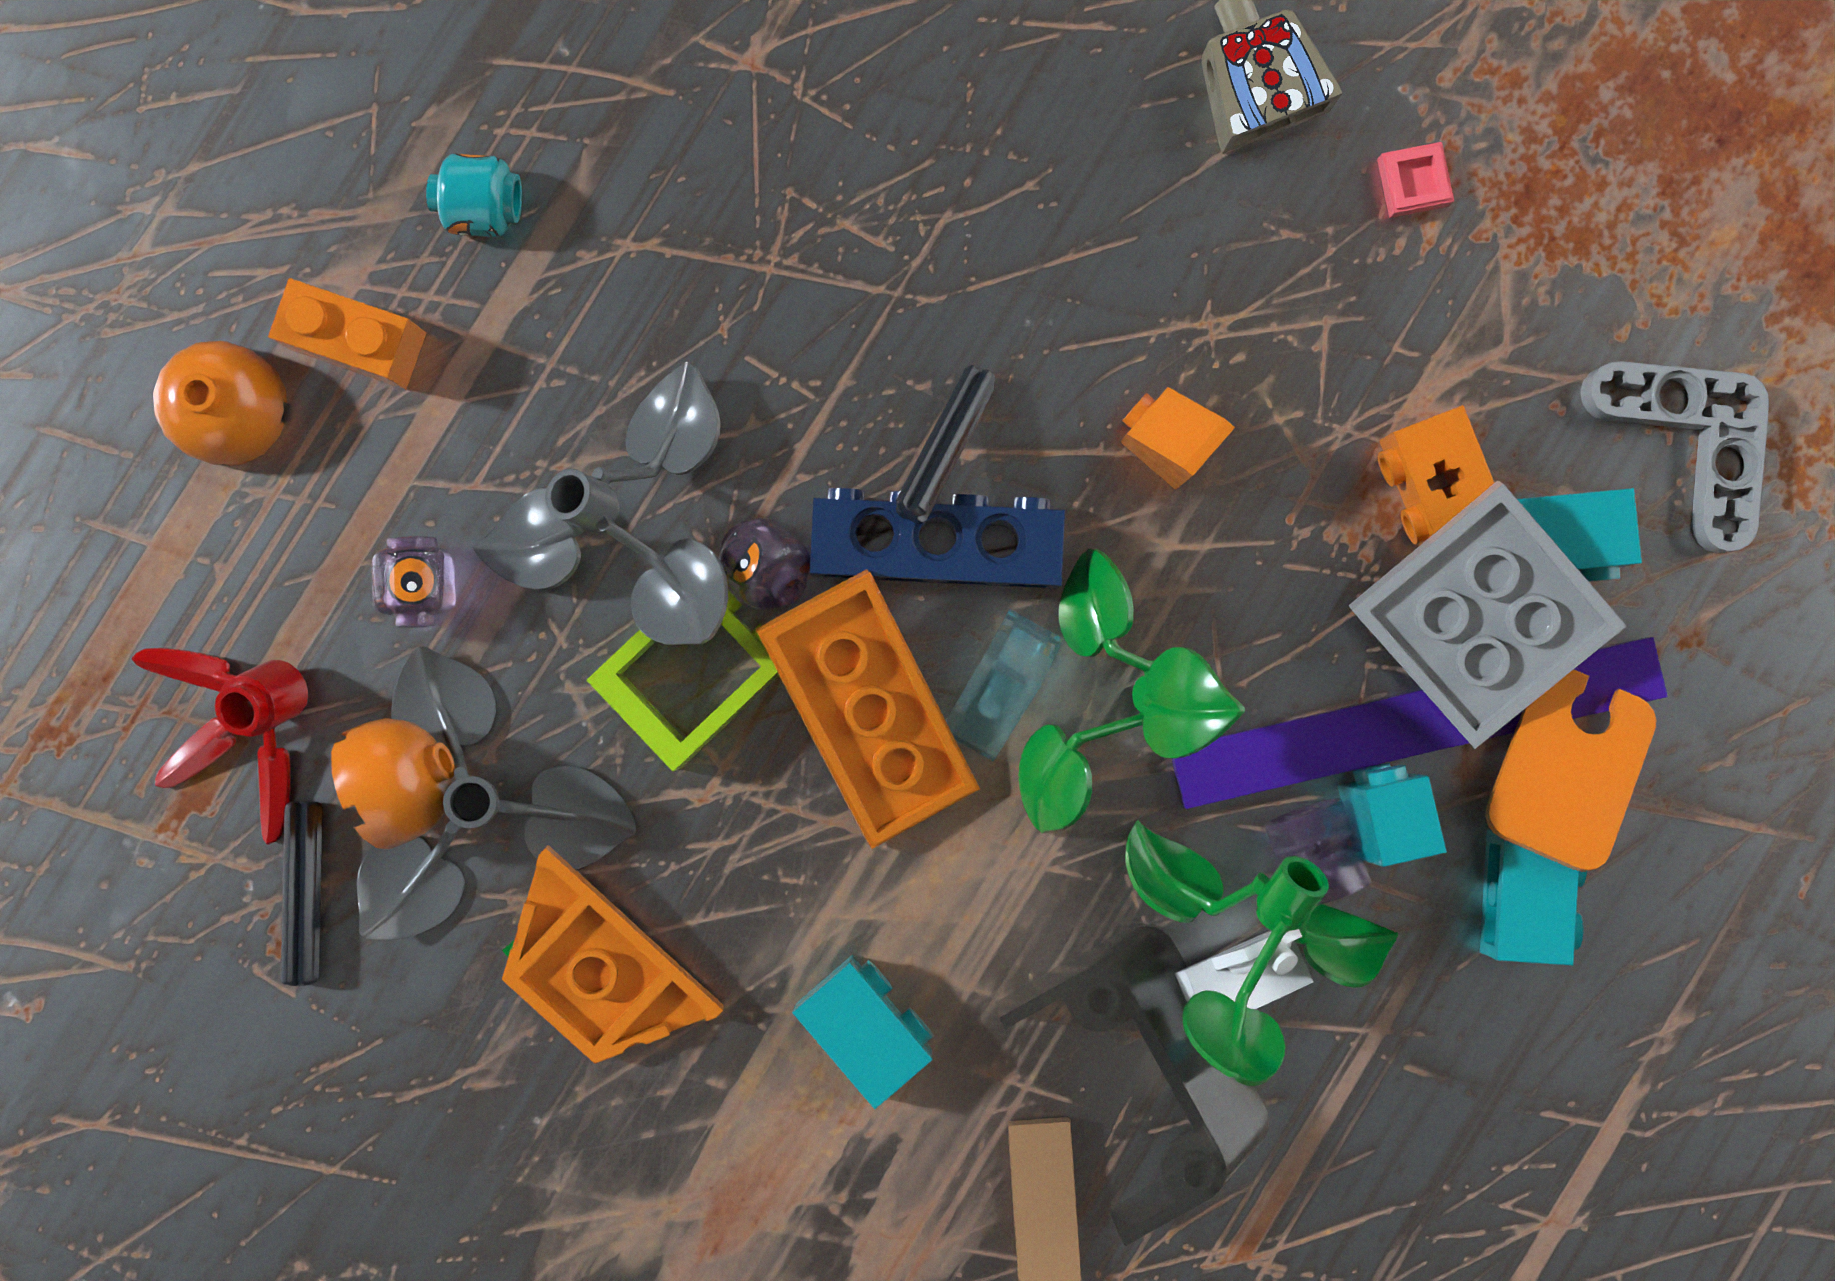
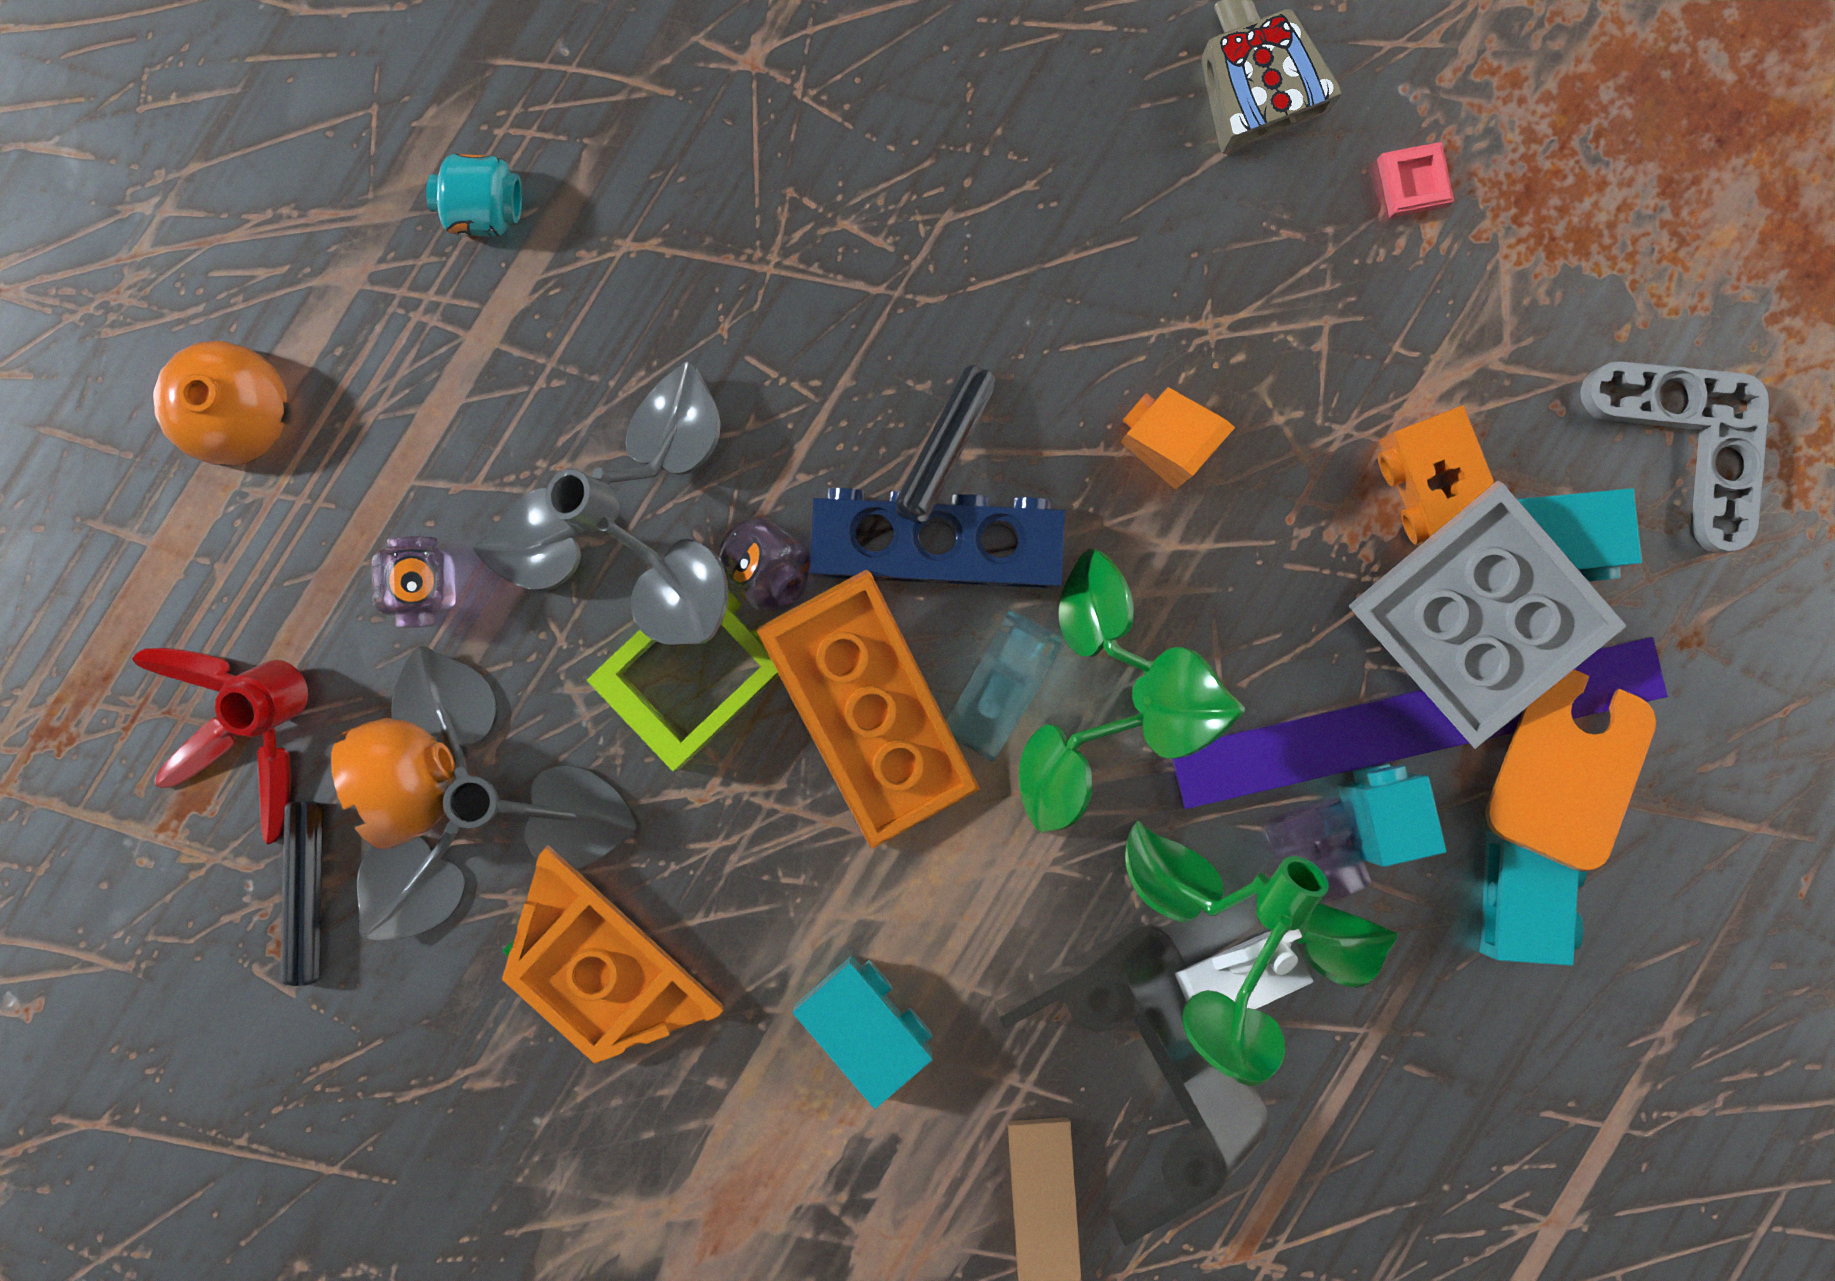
orange brick [268,278,427,390] -> none

